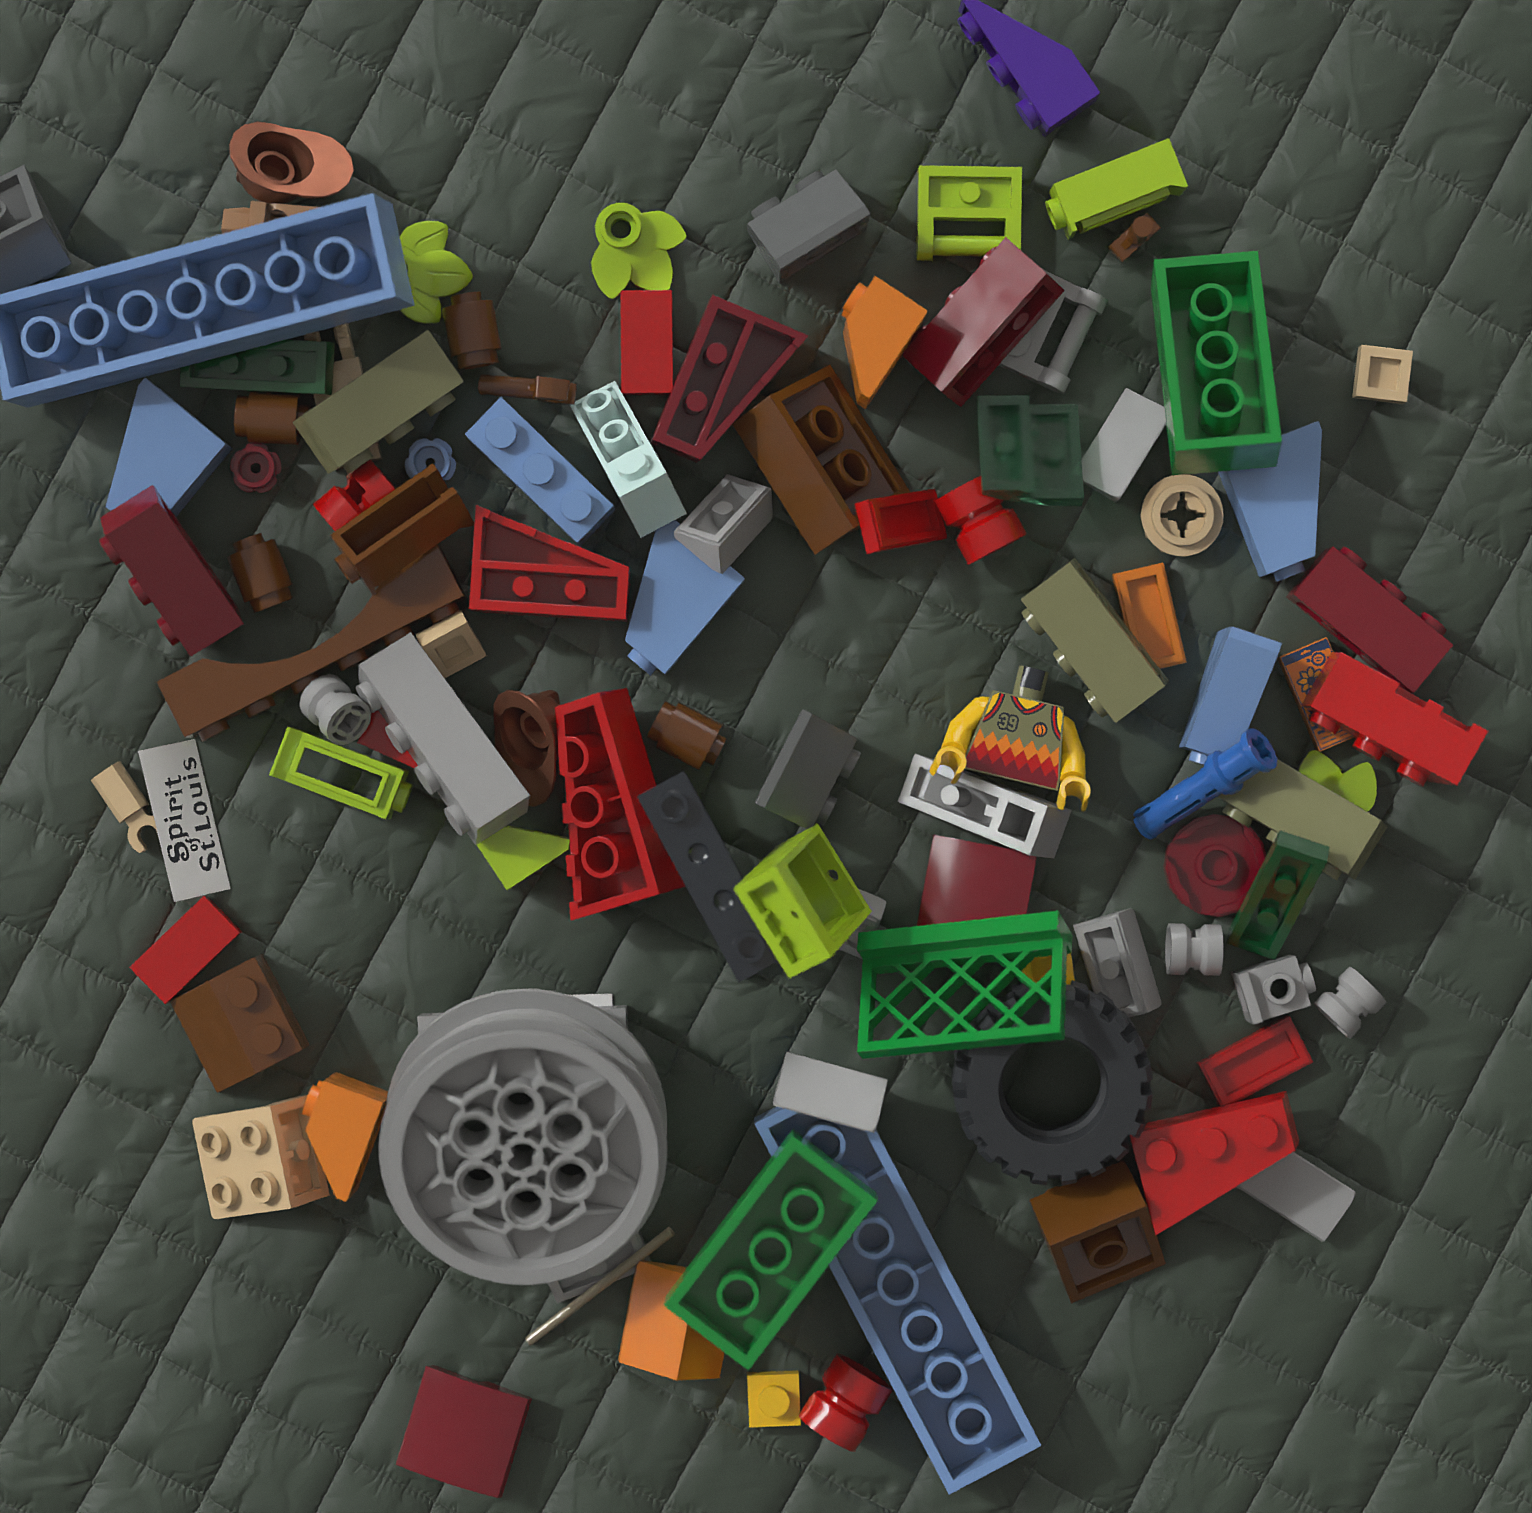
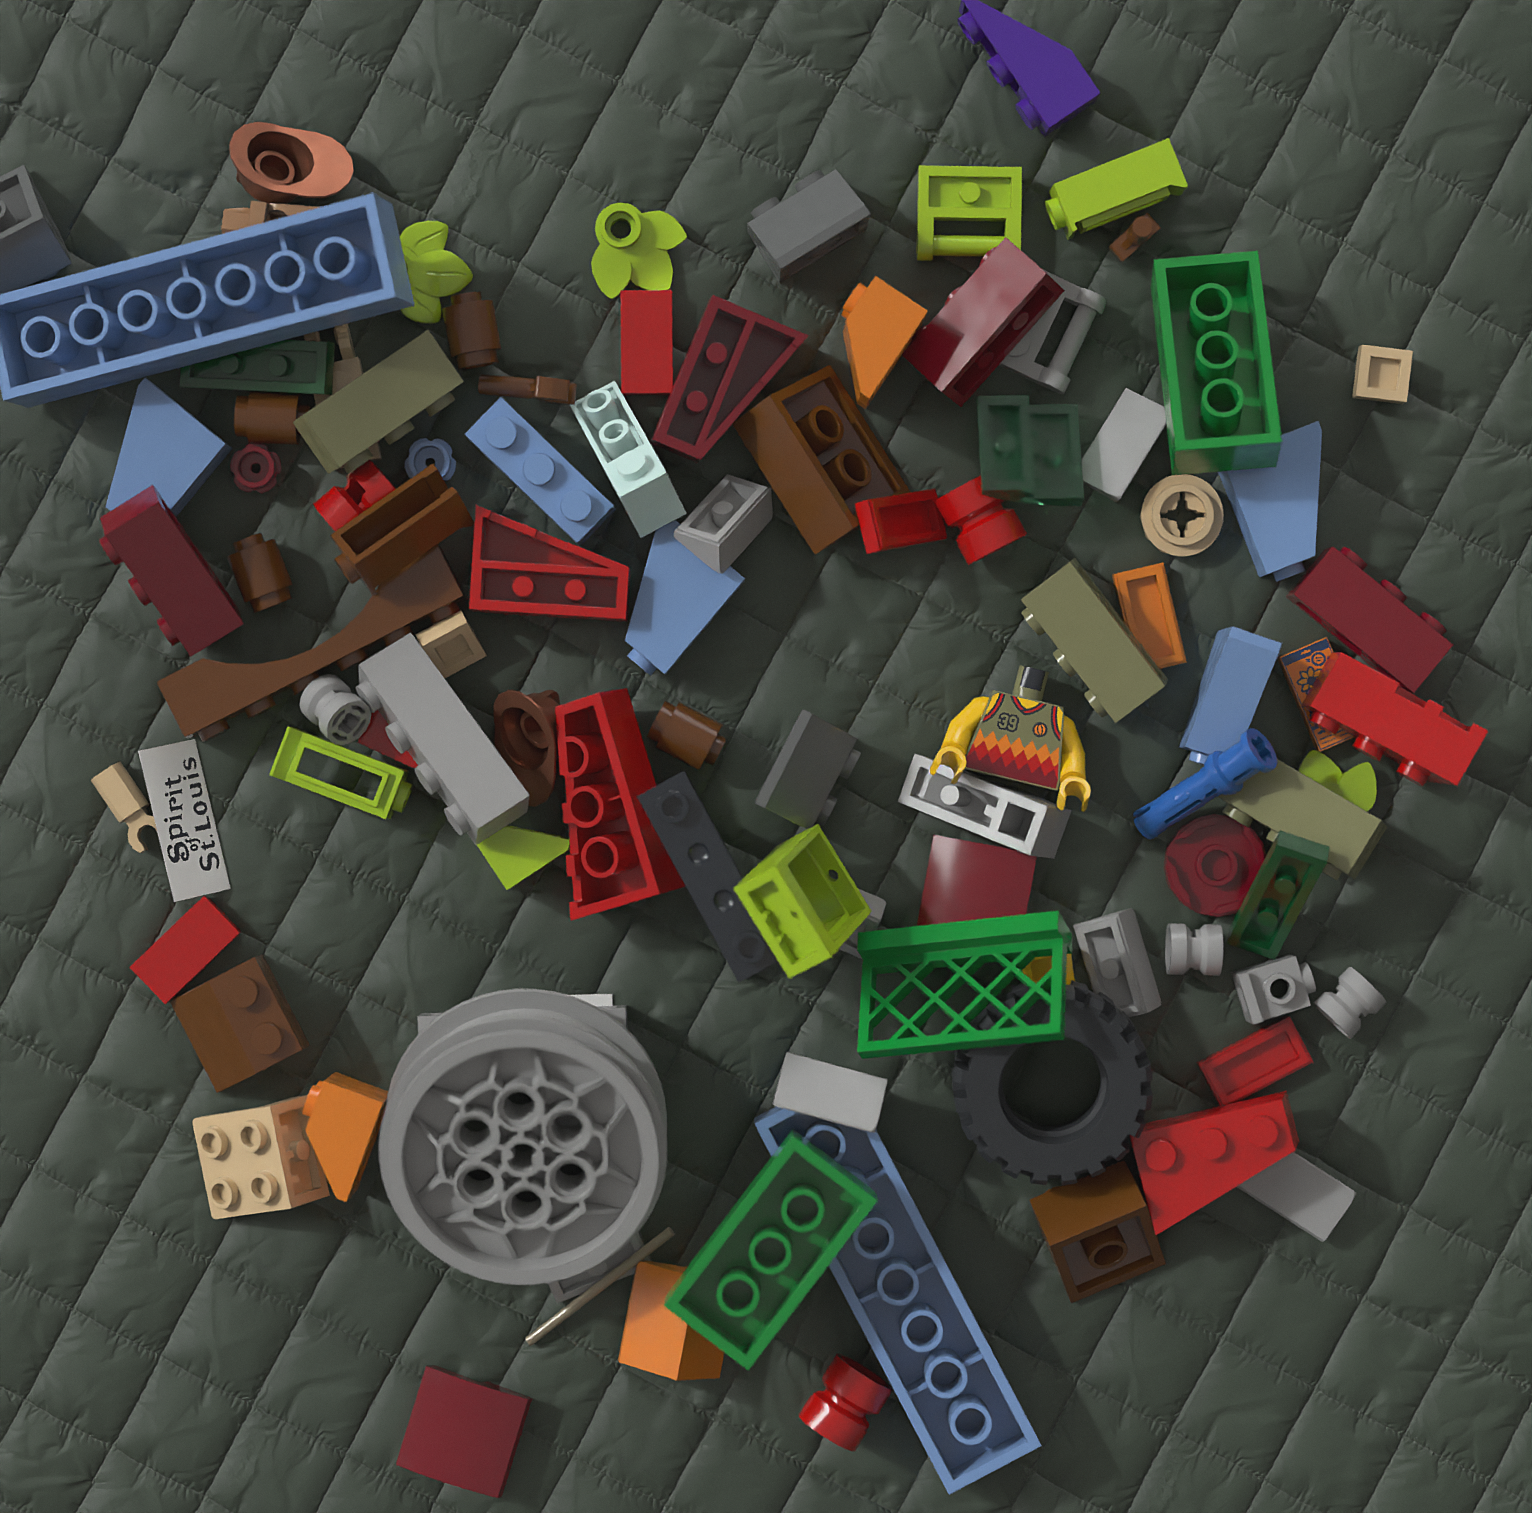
yellow plate [747,1370,801,1427] -> none

